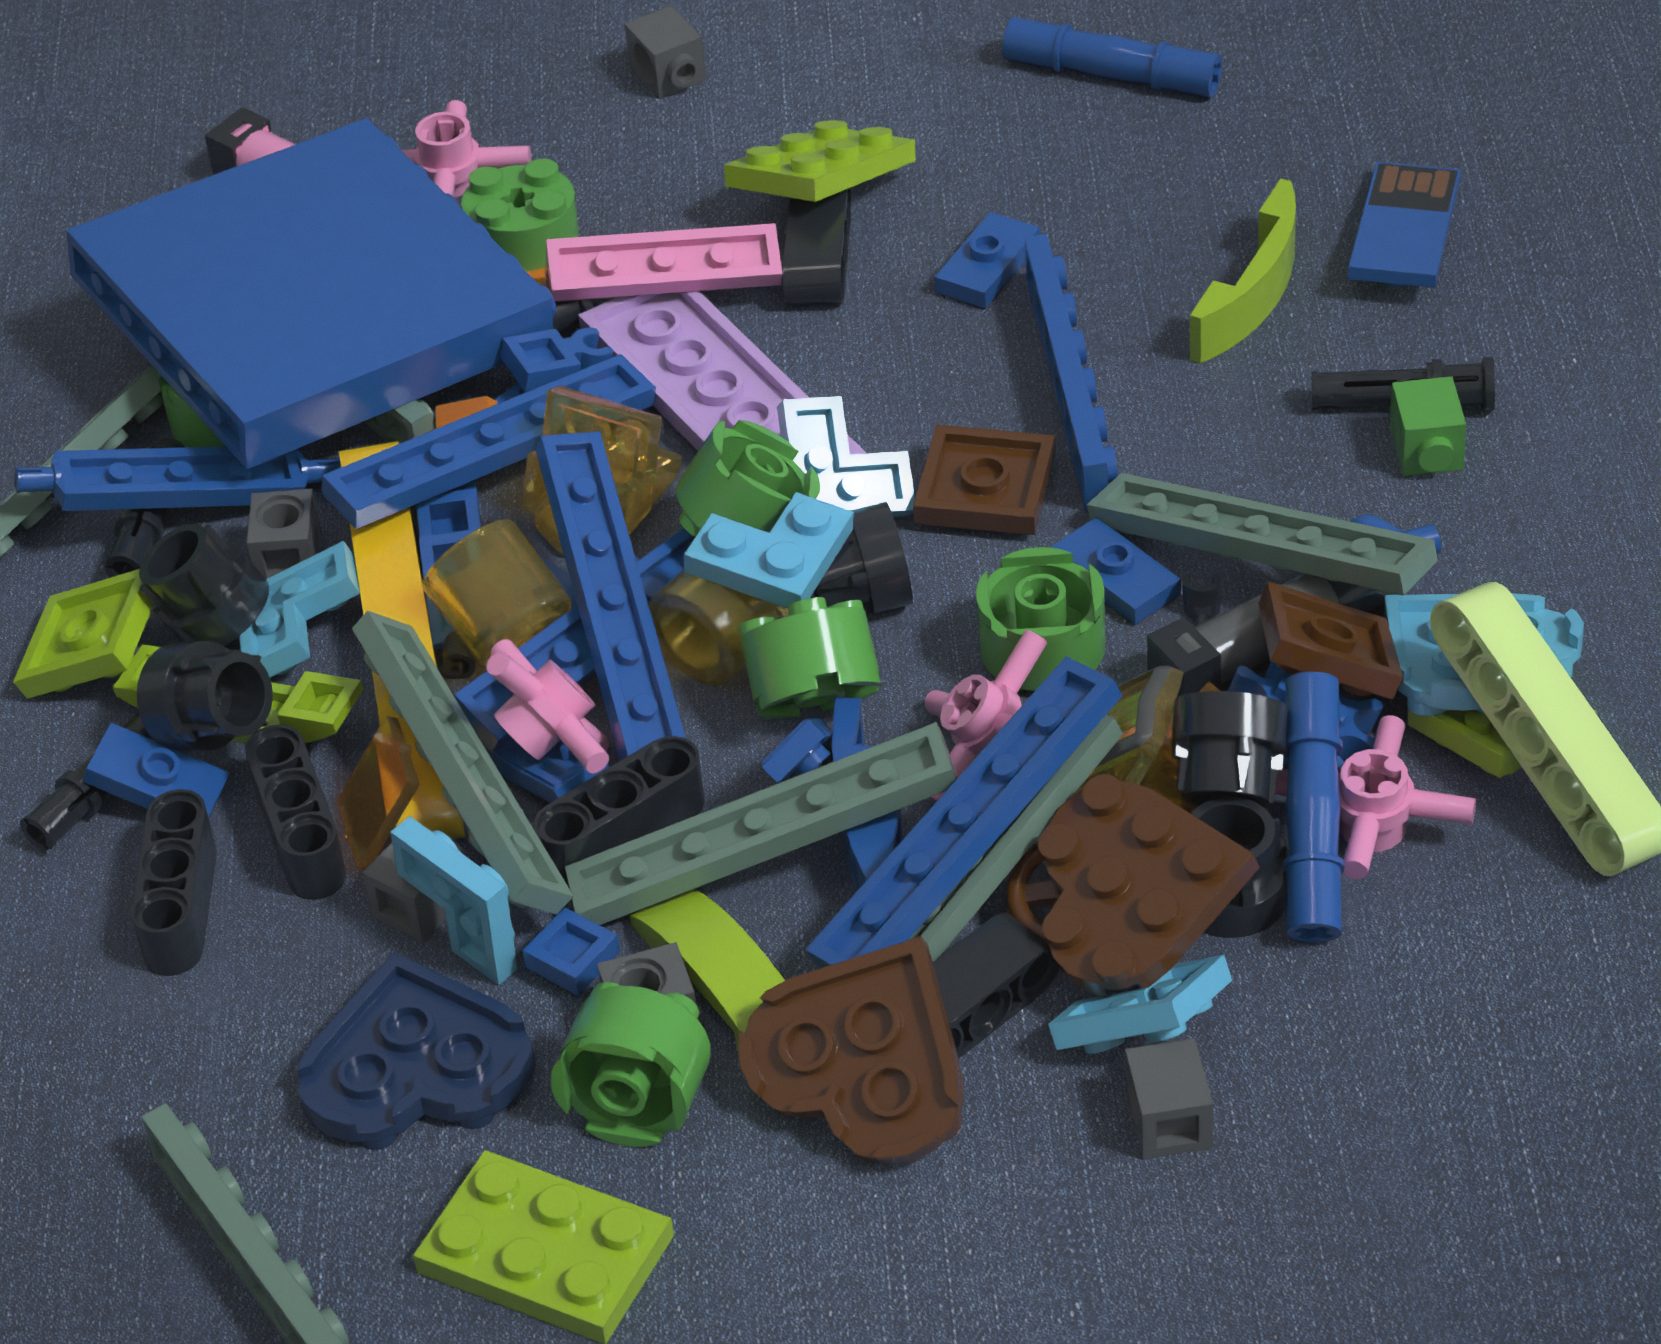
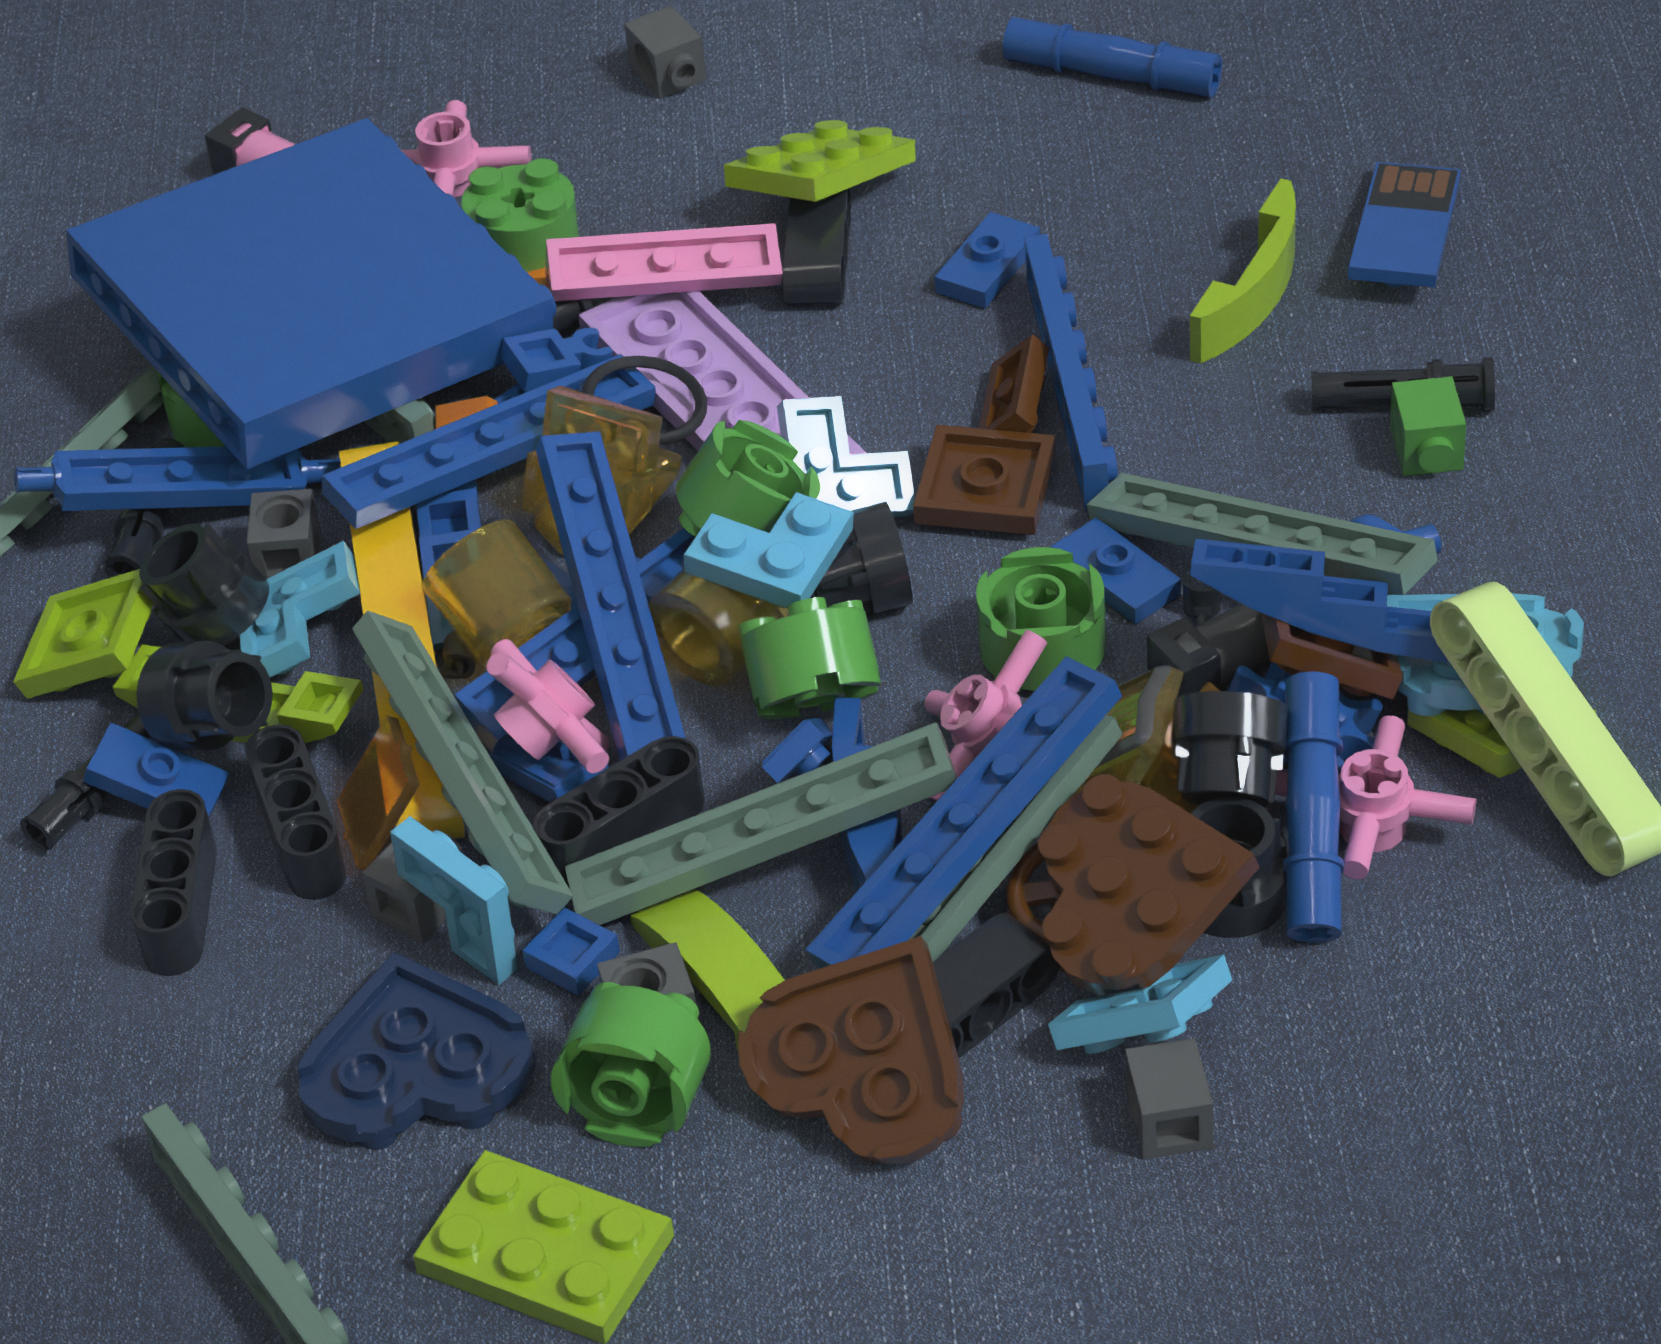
none -> black tyre [581,355,707,446]
none -> reddish brown plate [979,334,1049,433]
none -> blue slope [1190,539,1448,663]

